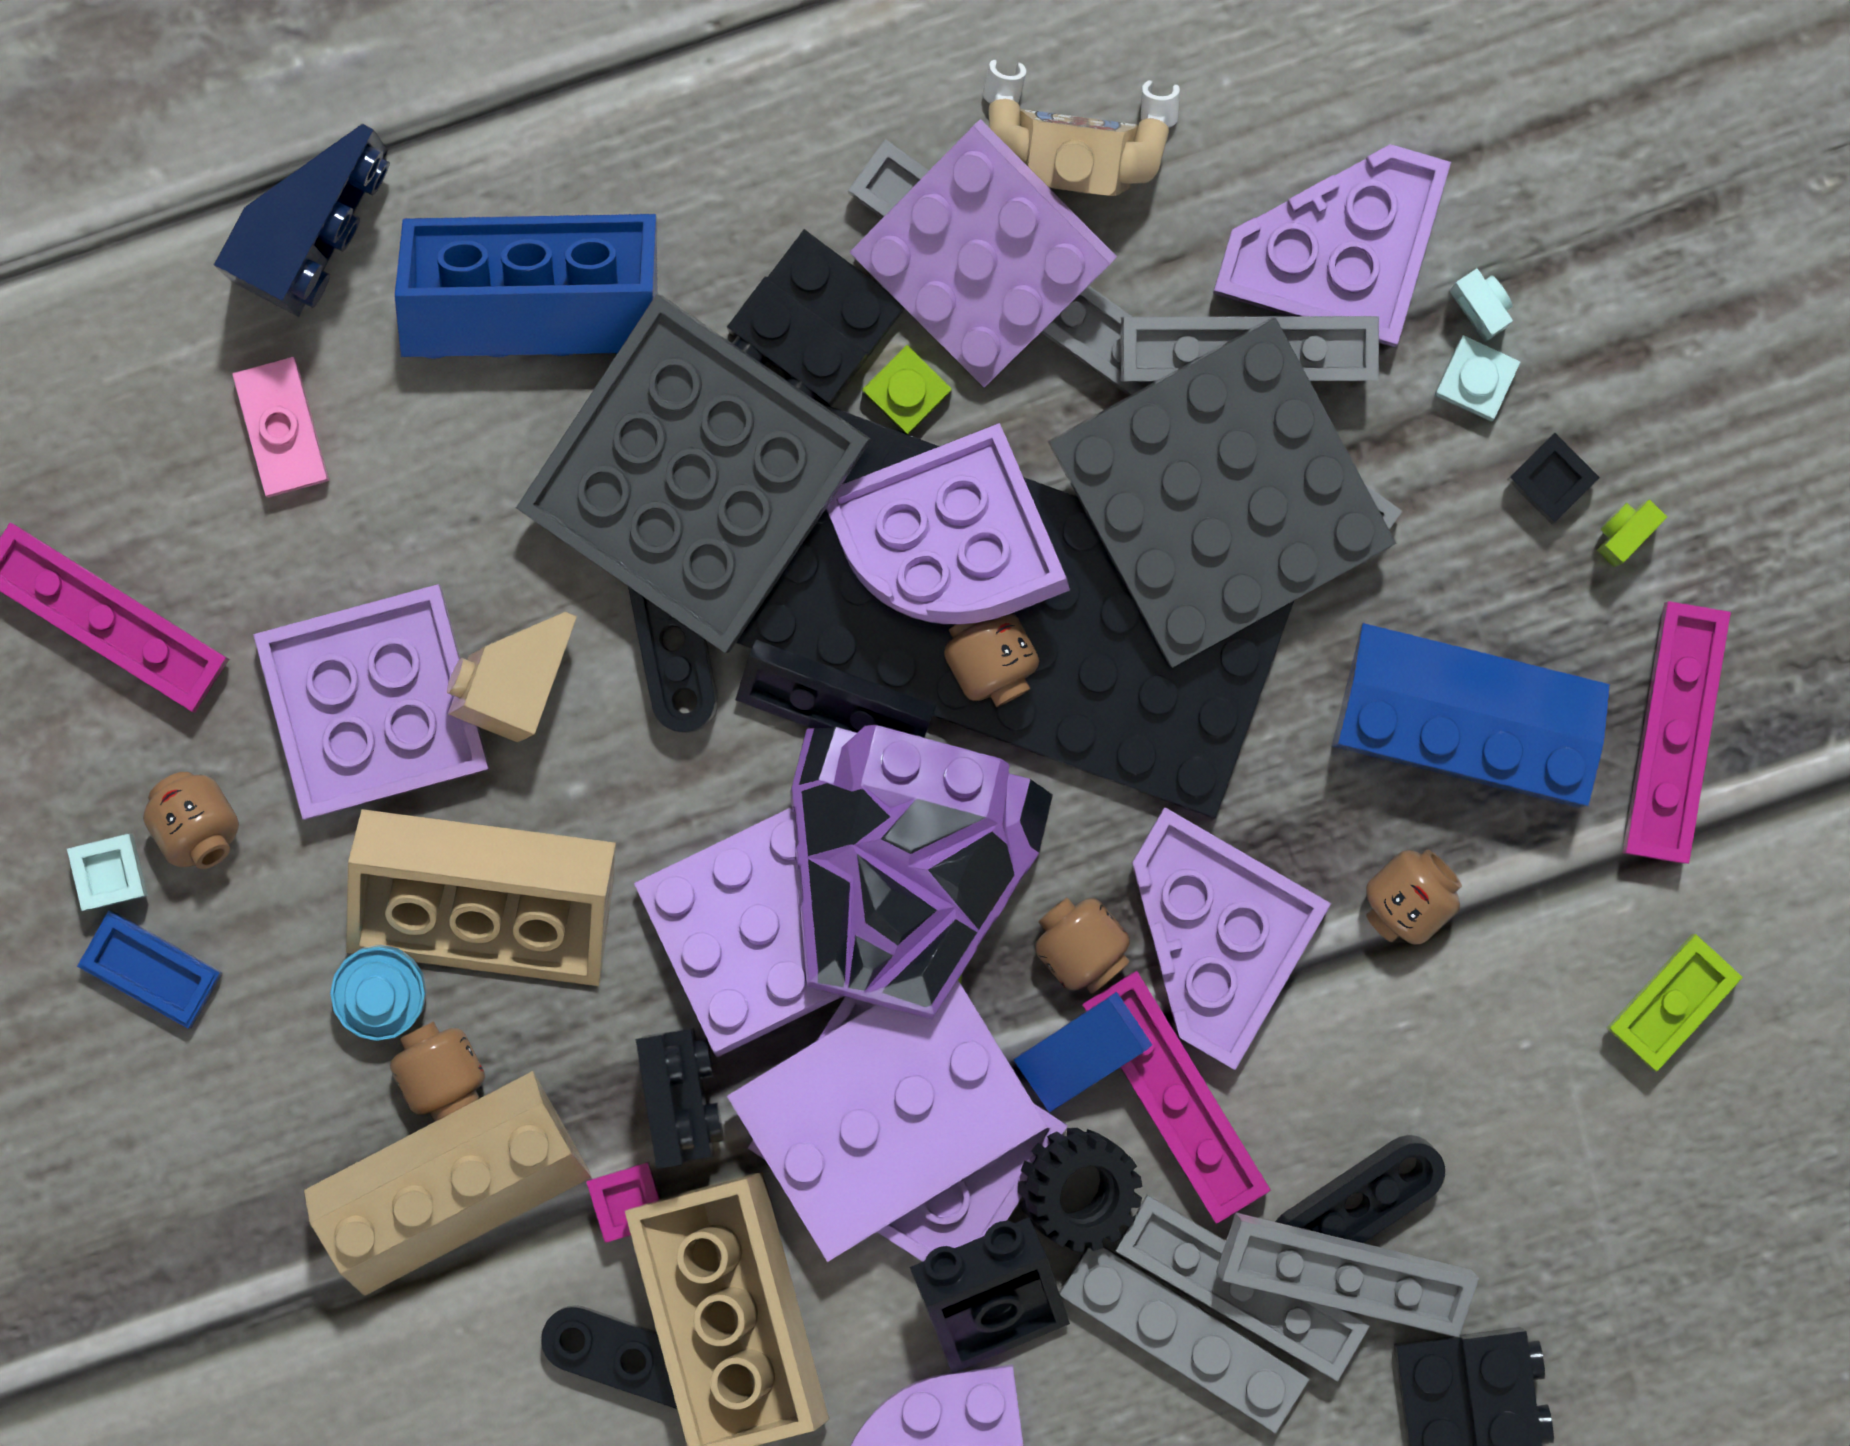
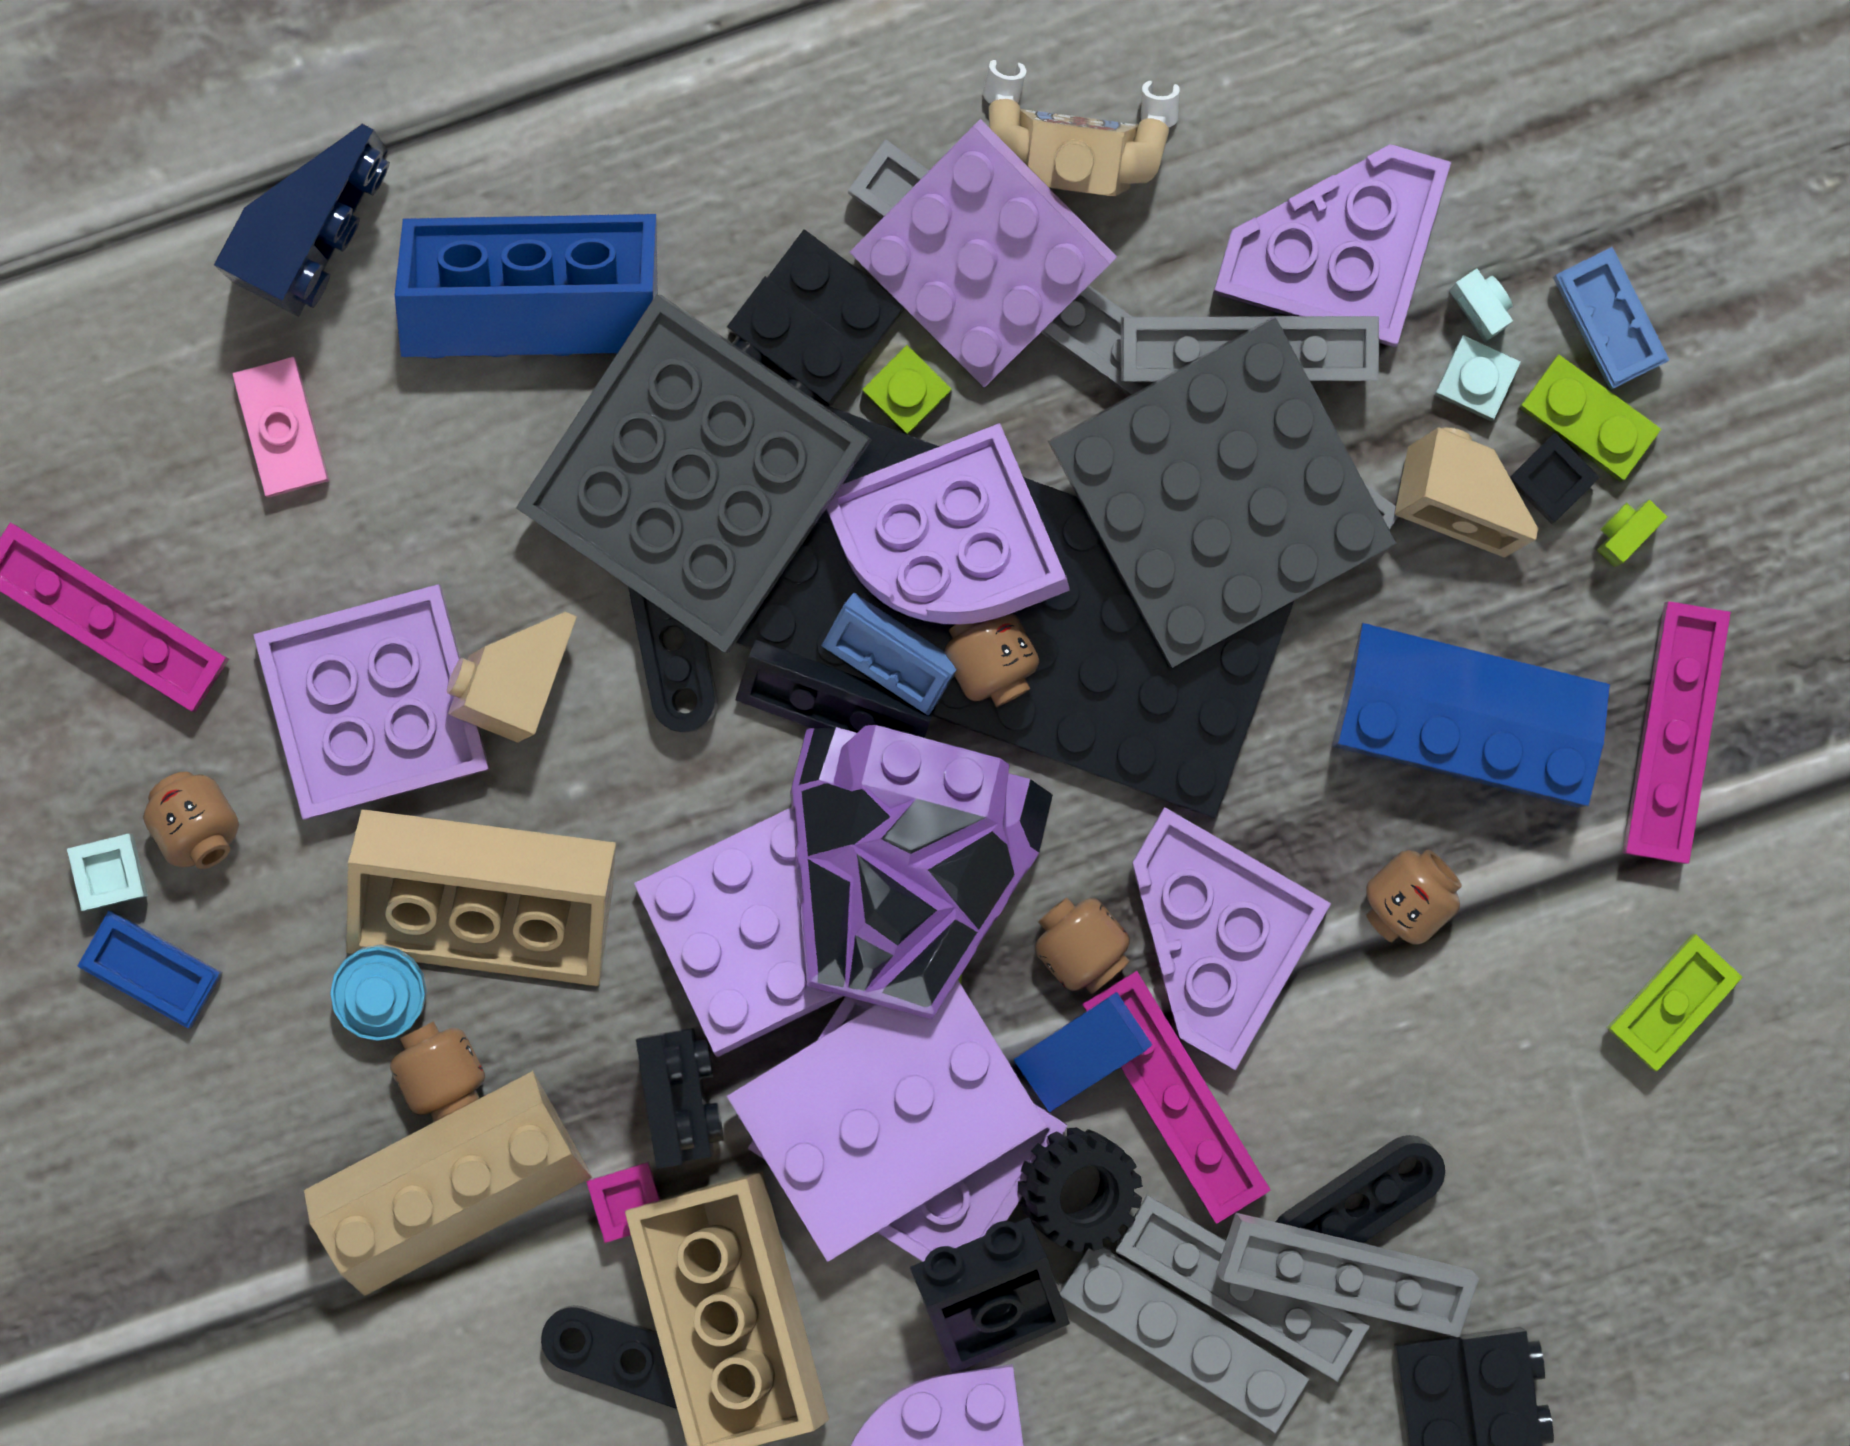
none -> medium blue plate [821,593,957,716]
none -> tan slope [1394,427,1538,558]
none -> lime plate [1519,354,1661,482]
none -> medium blue plate [1553,247,1669,390]

